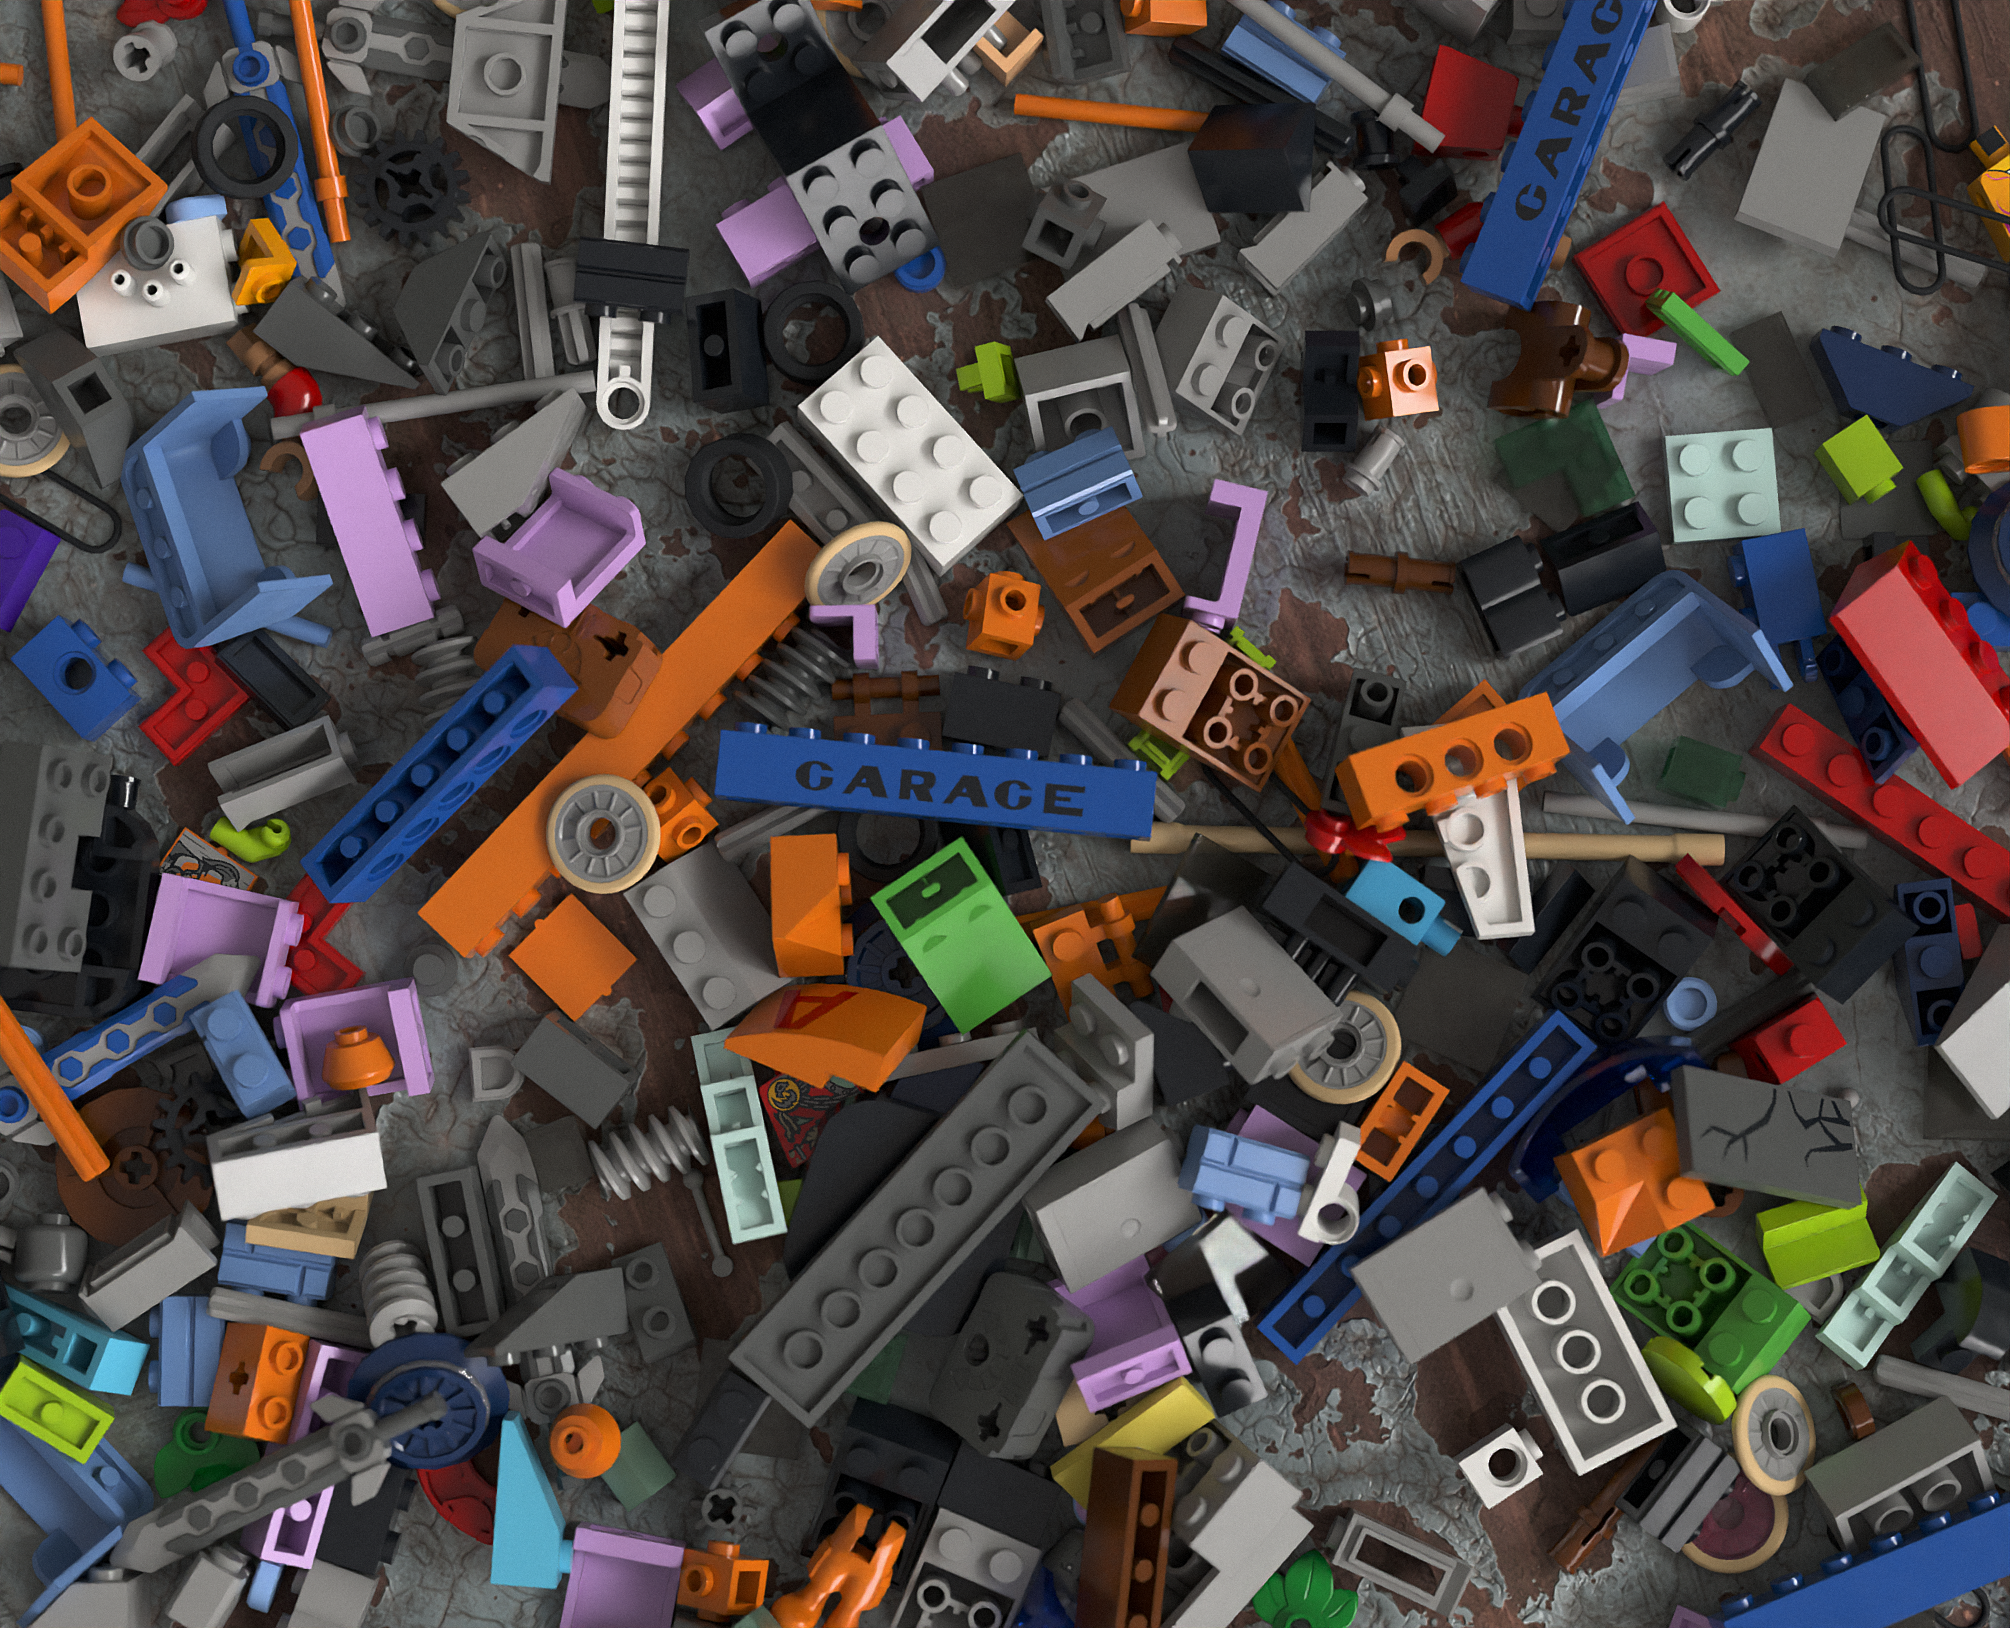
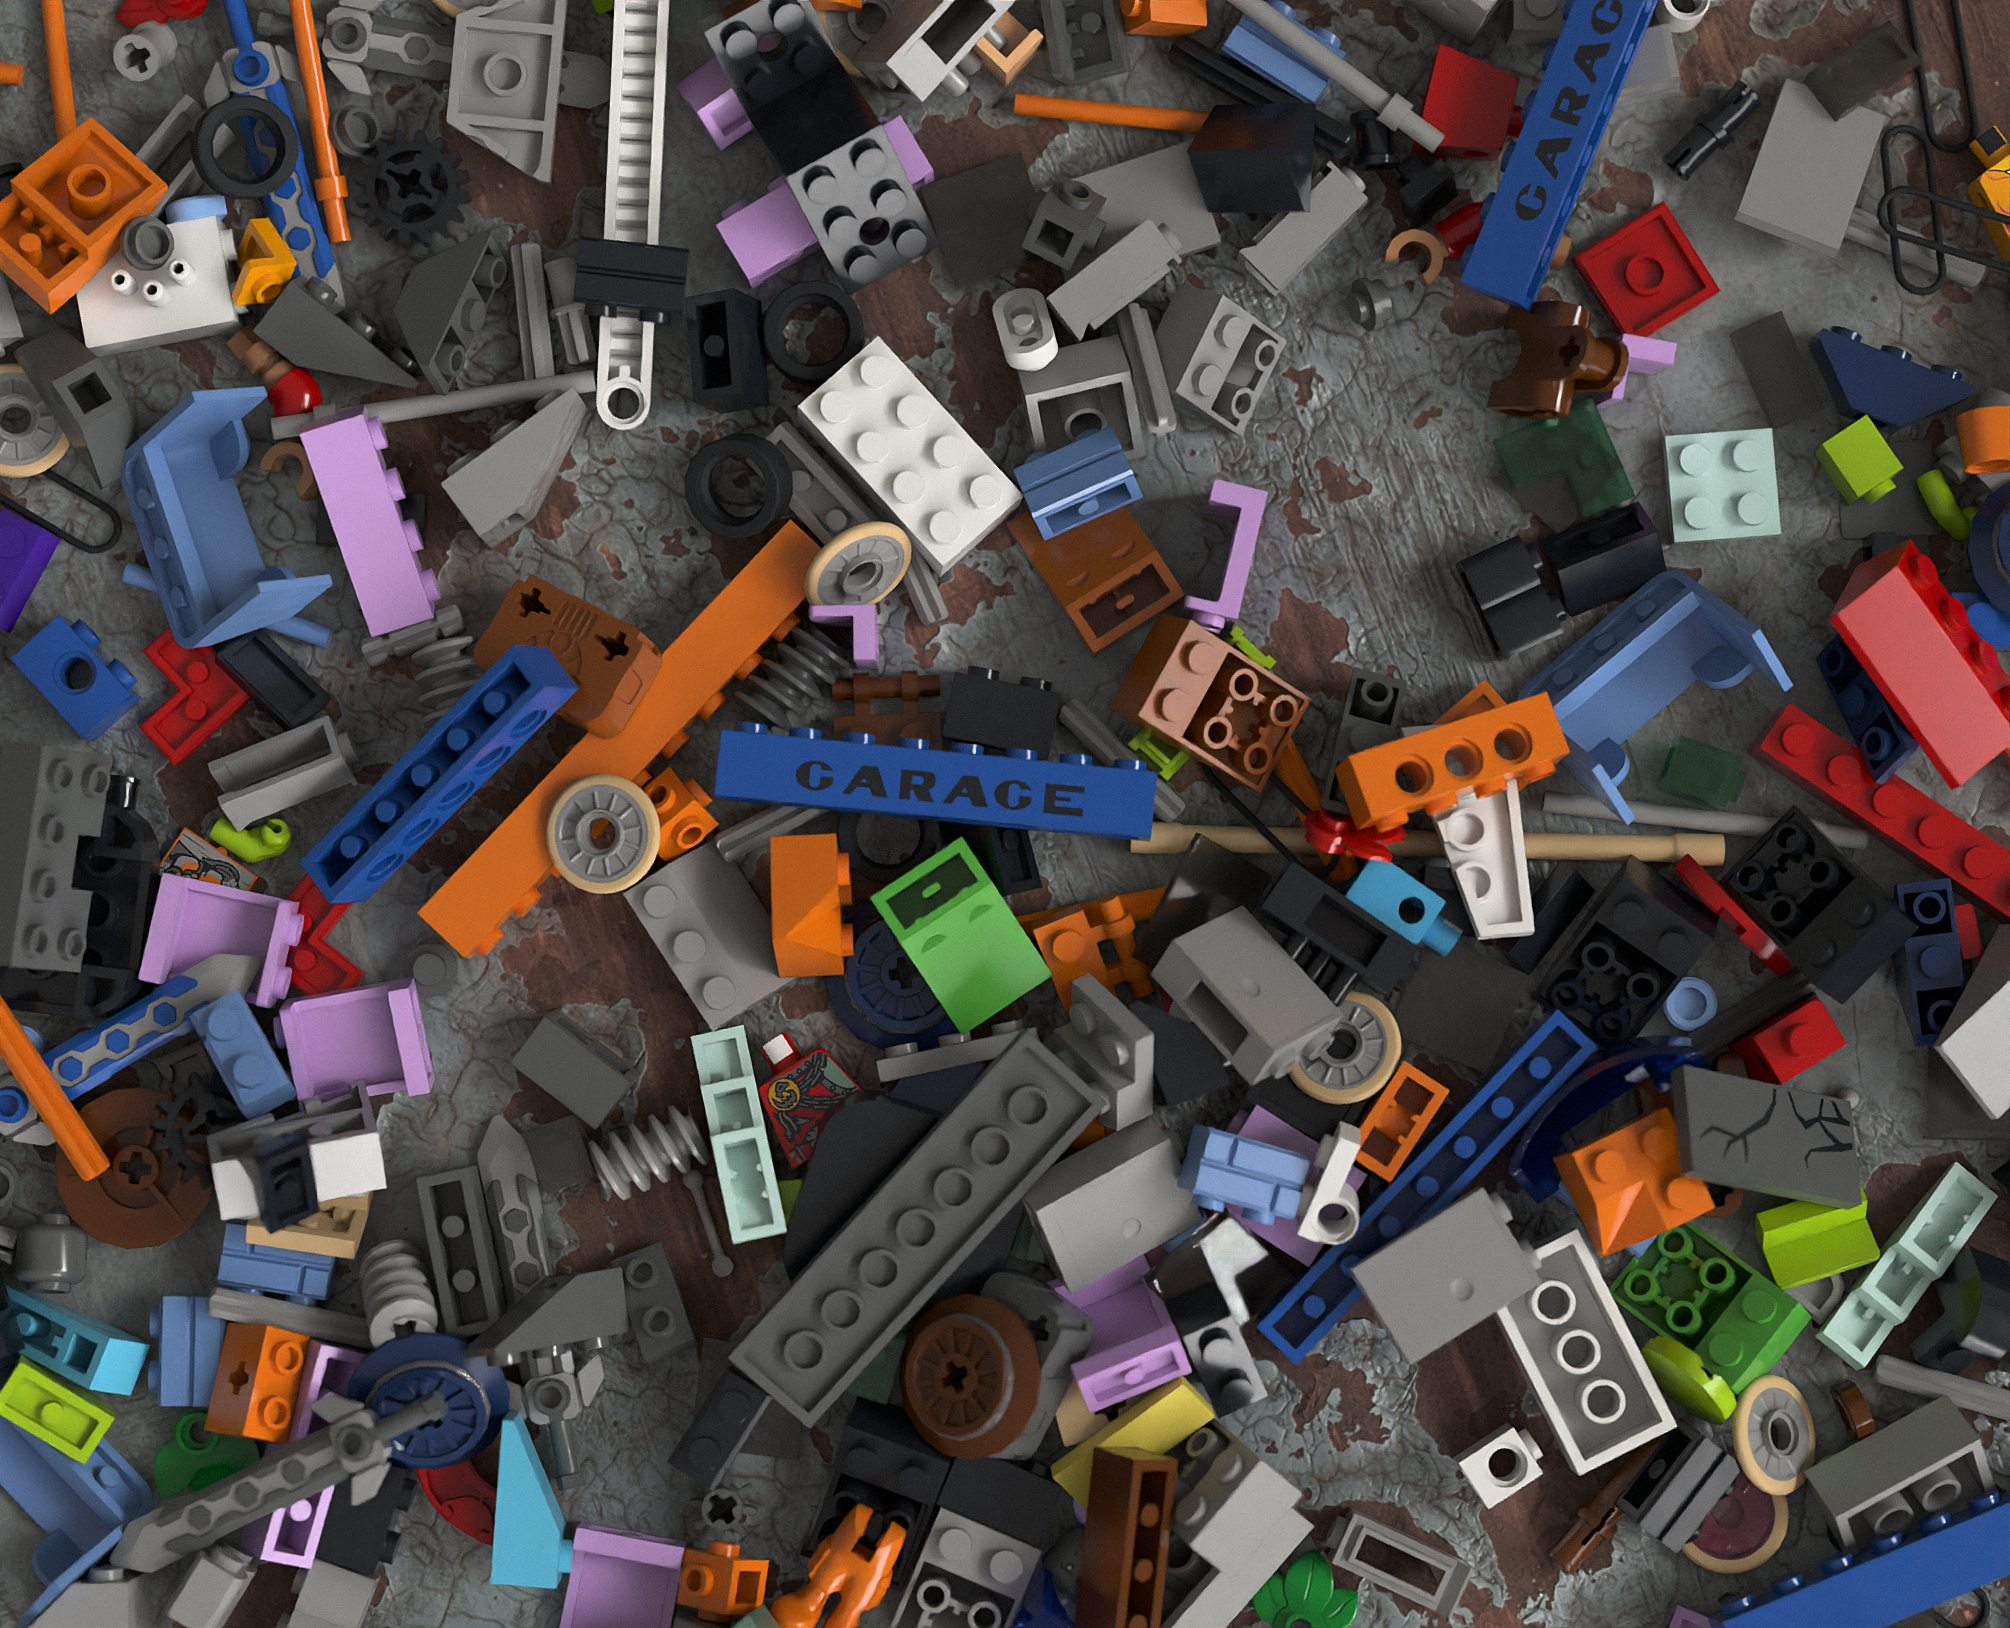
light grey window [78,1199,222,1332] -> none
light blue tile [247,1560,288,1613] -> none
orange cone [321,1025,396,1090] -> none
light grey tile [468,1046,526,1102] -> none
lavender panel [472,467,646,628] -> none
orange piece [508,893,638,1022] -> none
orange cone [548,1403,621,1479] -> none
sand green piece [601,1422,677,1512] -> none
orange slope [723,983,927,1092] -> none
blue tile [893,246,946,293] -> none
lime tile [956,341,1021,403] -> none
orange brick [963,571,1045,661] -> none
black brick [1299,330,1360,452] -> none
light grey pin [1342,425,1405,497] -> none
reddish brown pin [1343,550,1456,595] -> none
orange brick [1357,338,1439,421] -> none
bright green tile [1645,288,1750,376] -> none
blue hinge [1727,528,1827,690] -> none
none -> black slope [237,1132,320,1235]
none -> reddish brown piece [899,1293,1042,1460]
none -> white plate [992,288,1058,371]

